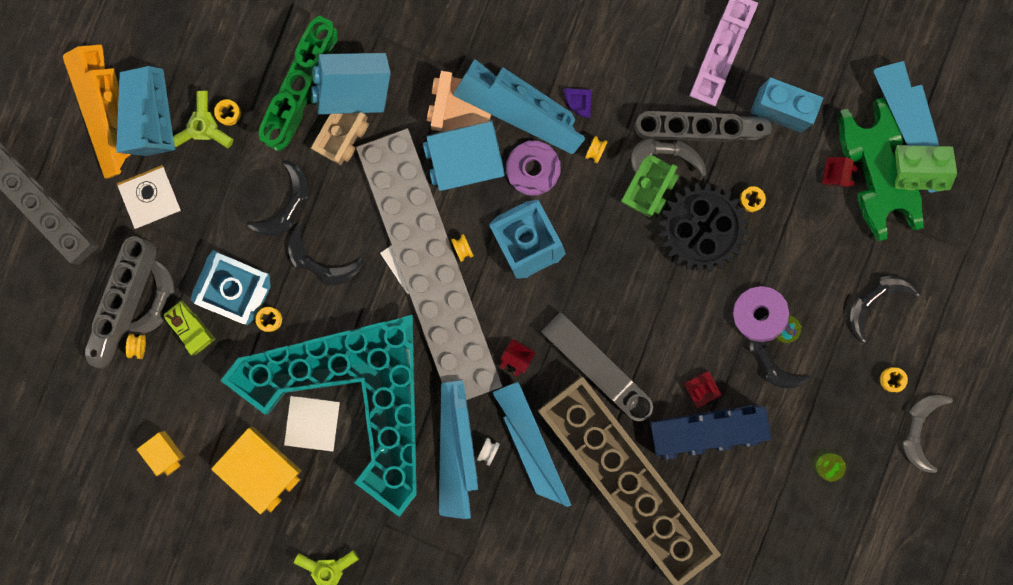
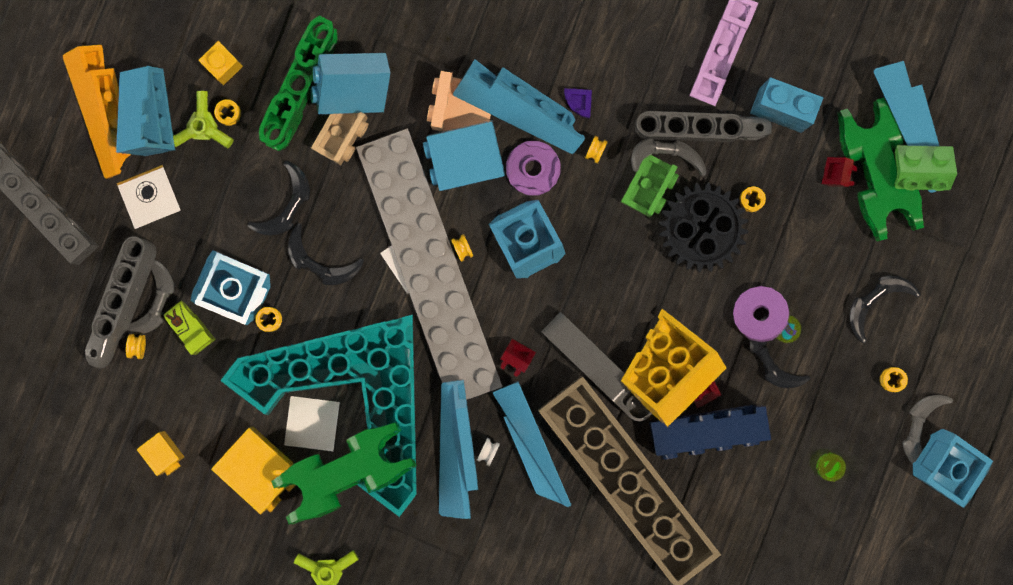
none -> yellow brick [199,41,243,85]
none -> green piece [271,423,417,524]
none -> yellow wedge [621,309,726,427]
none -> dark azure slope [913,429,993,508]

